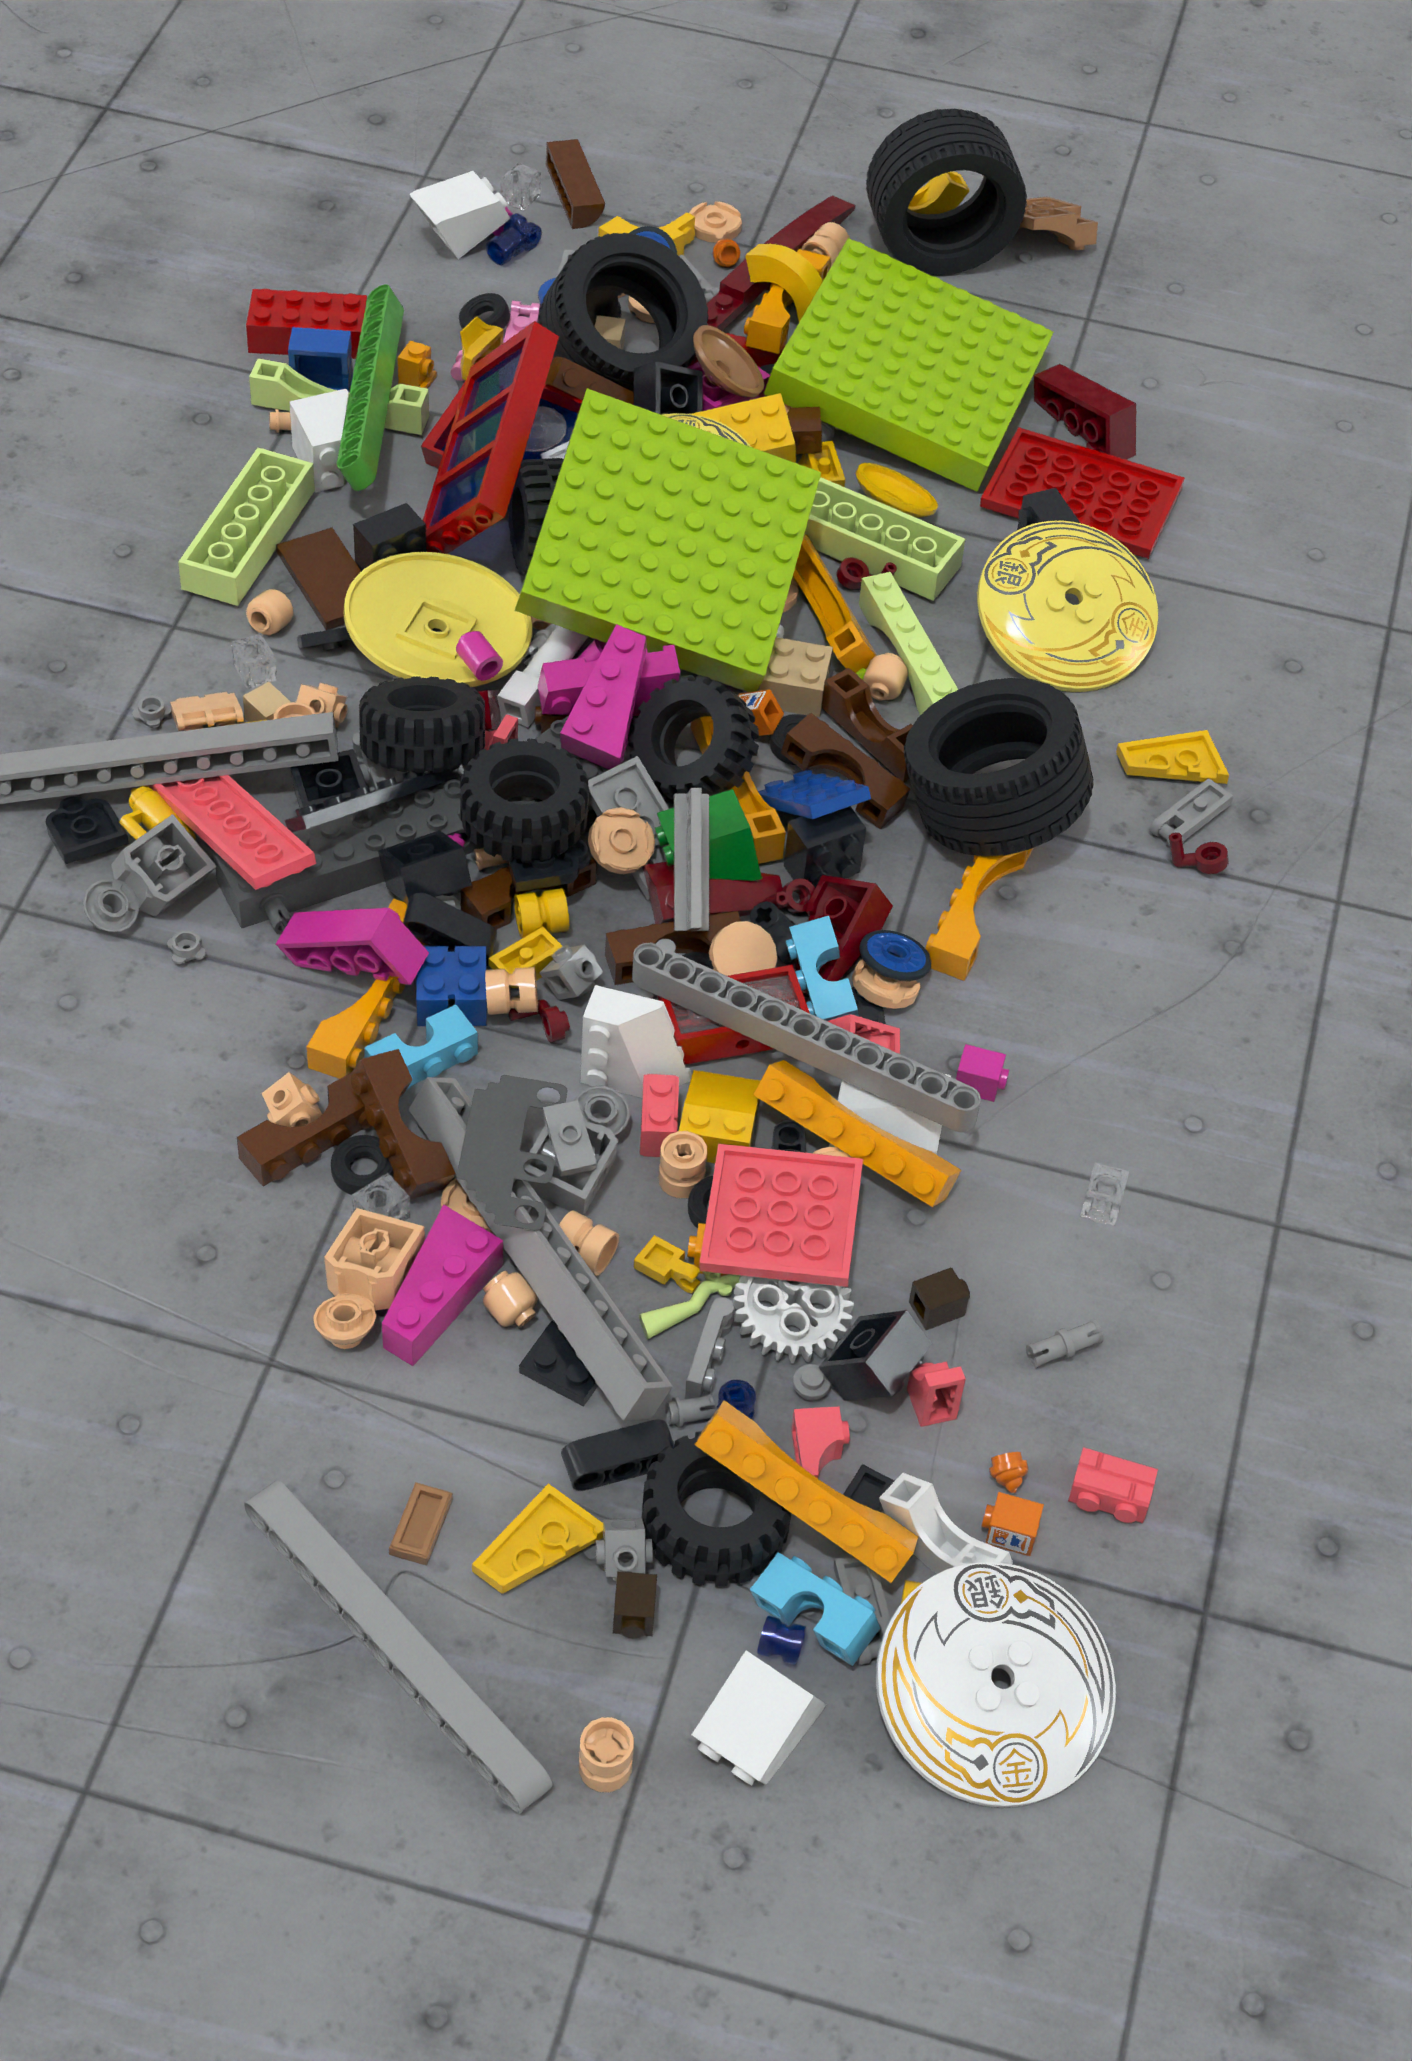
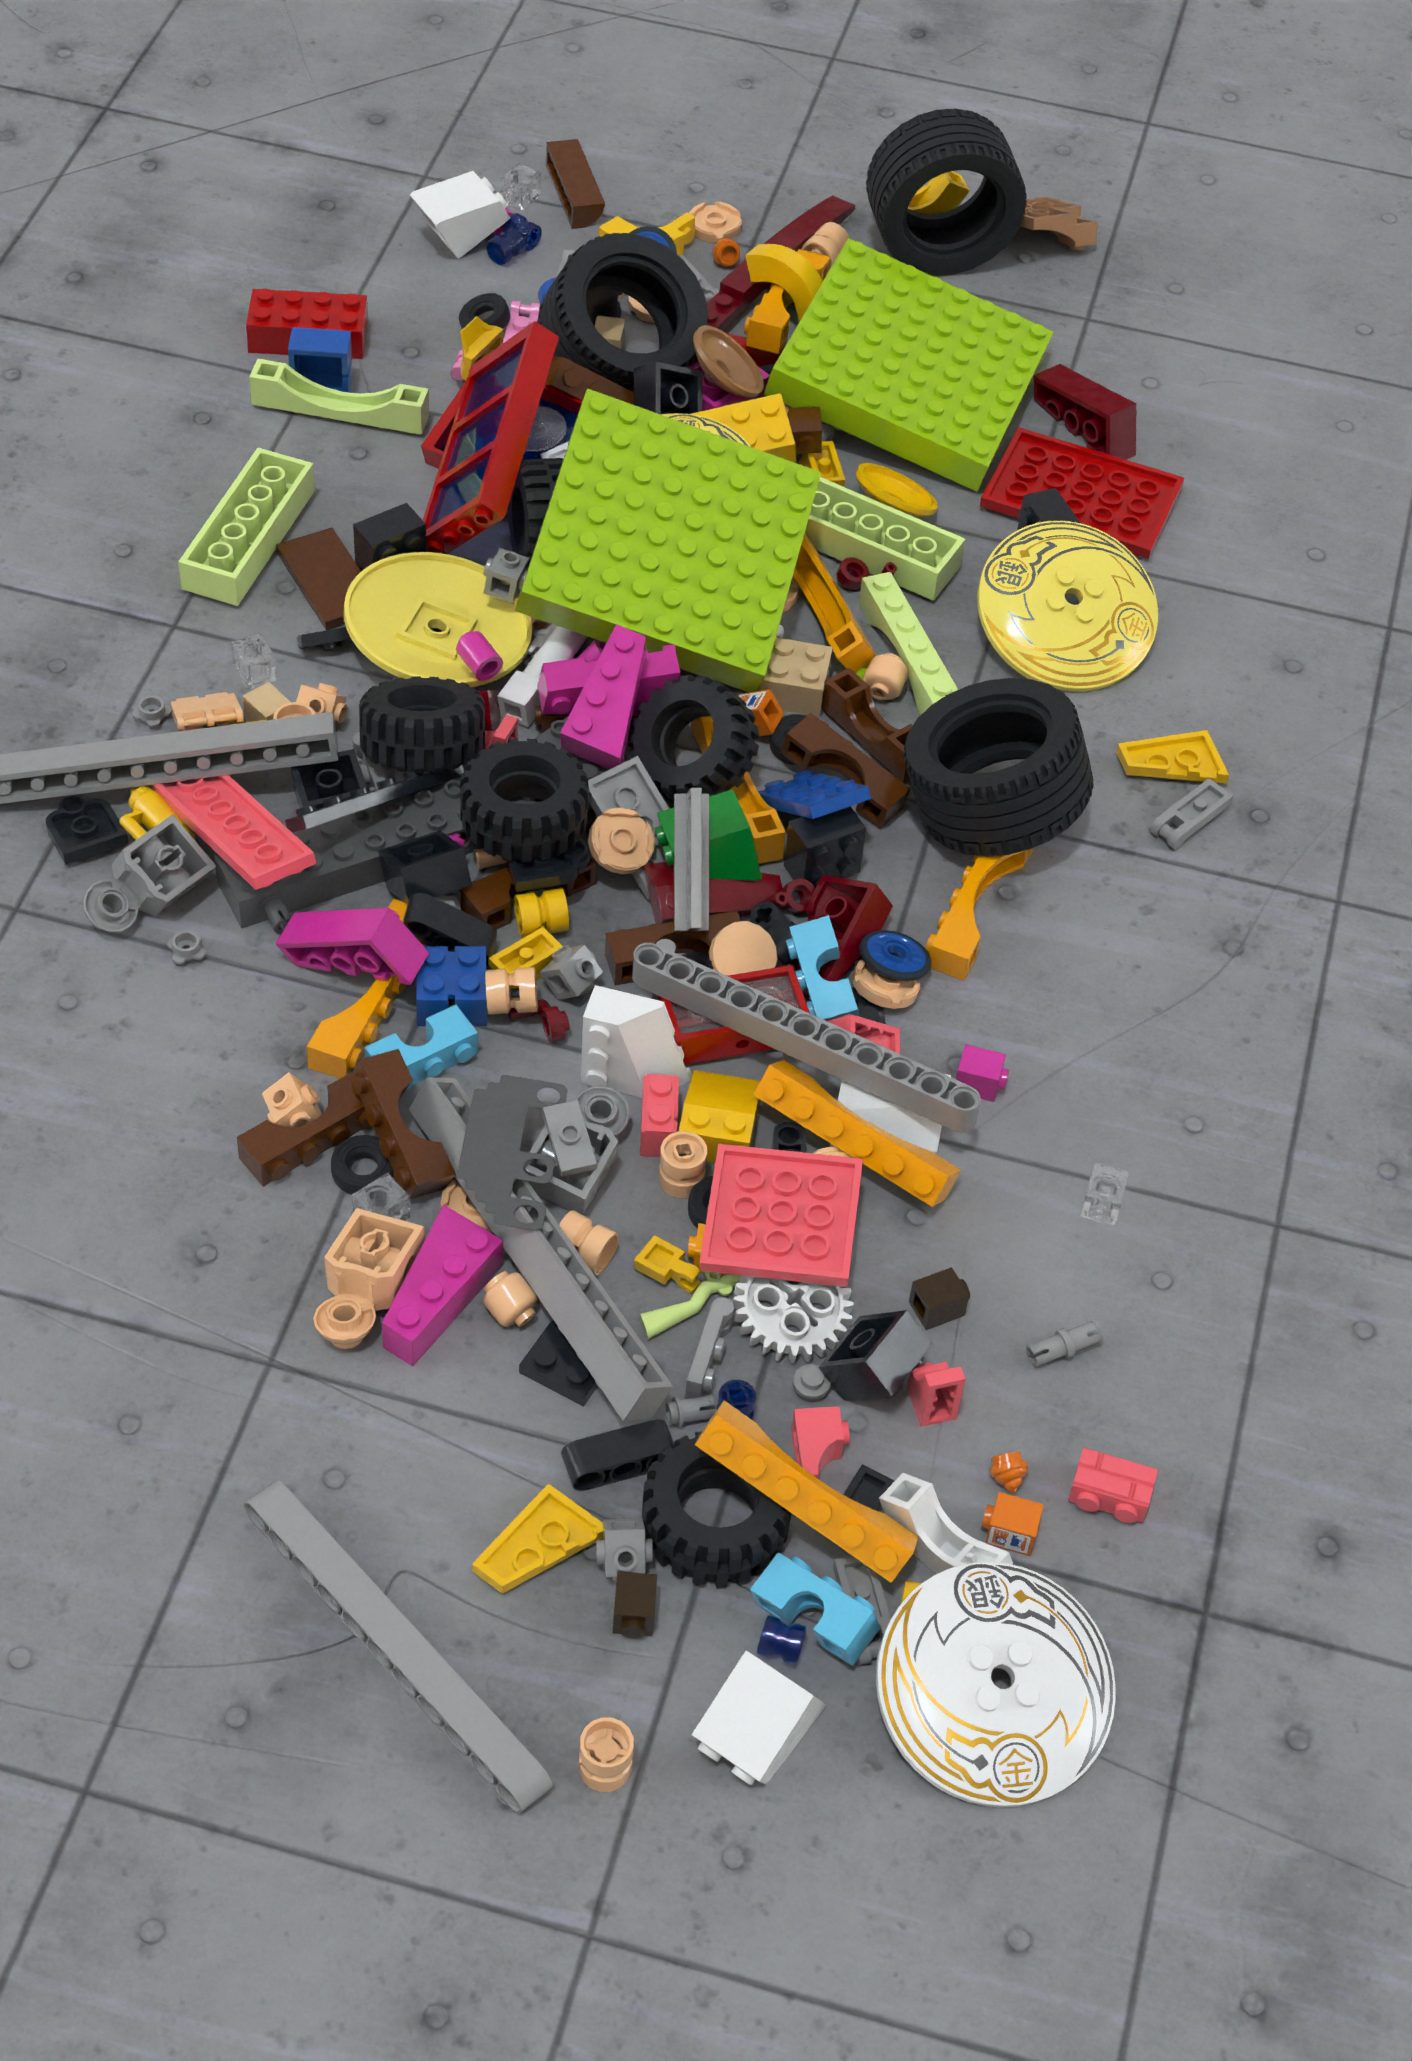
light nougat head [246,589,293,635] -> none
light nougat pin [269,409,291,433] -> none
white slope [289,388,349,493] -> none
bright green beam [337,284,404,491] -> none
medium nougat tile [389,1482,453,1566] -> none
light orange brick [397,340,437,388] -> none
dark red plate [1169,832,1229,874] -> none
none -> light grey brick [483,548,529,604]

